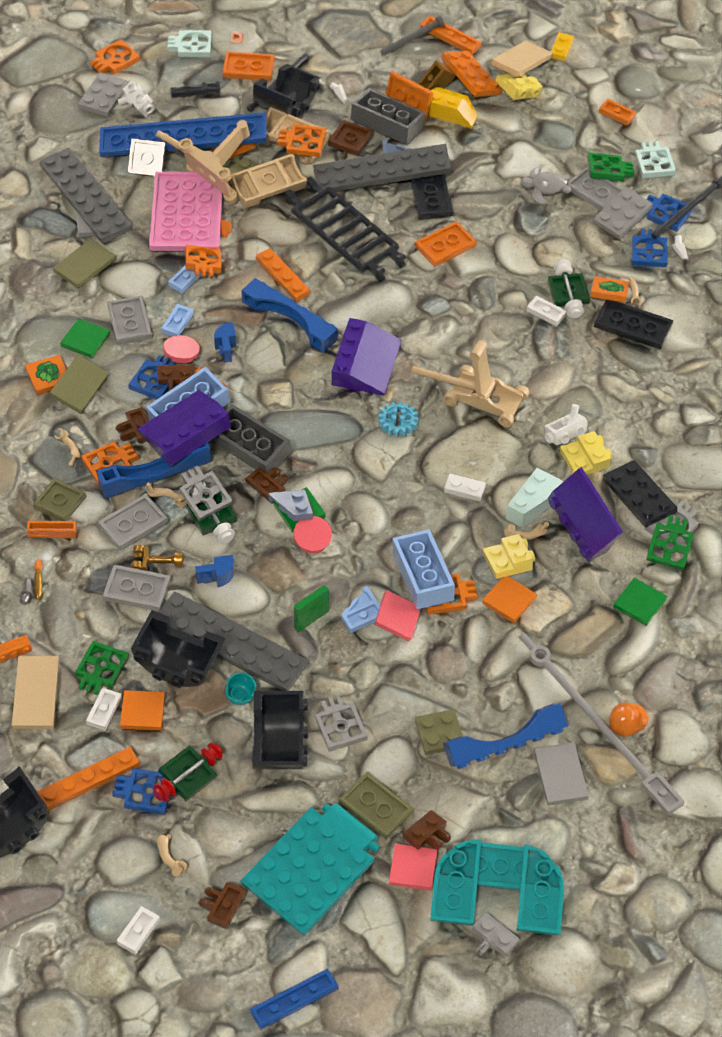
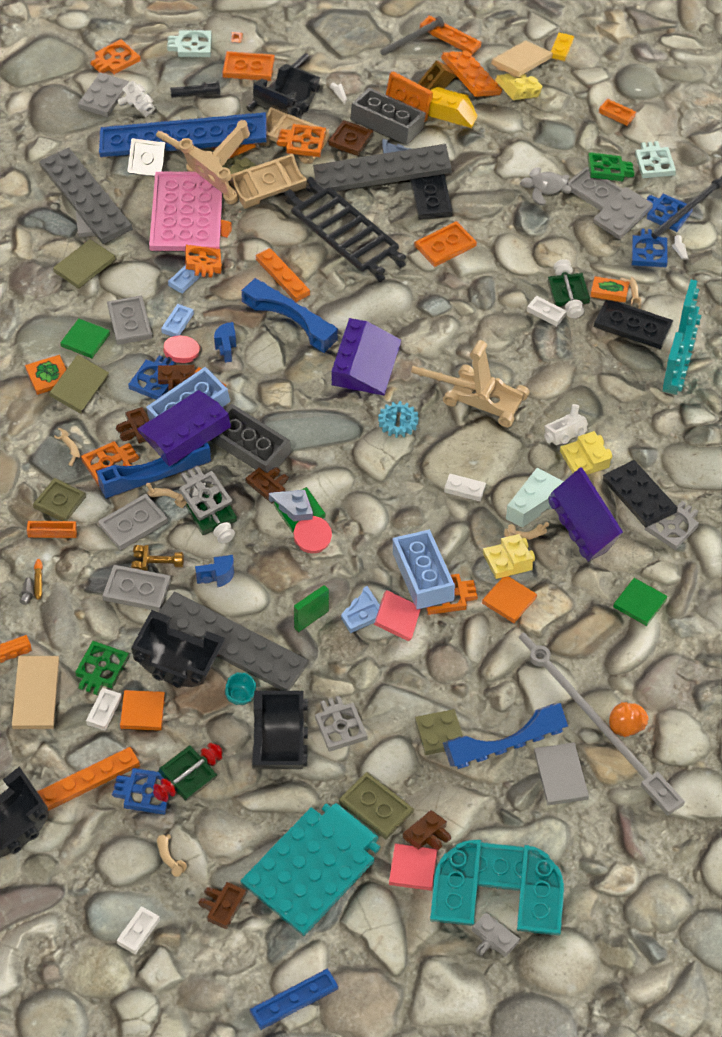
green piece [646,515,694,570] -> none
none -> teal plate [662,279,702,395]

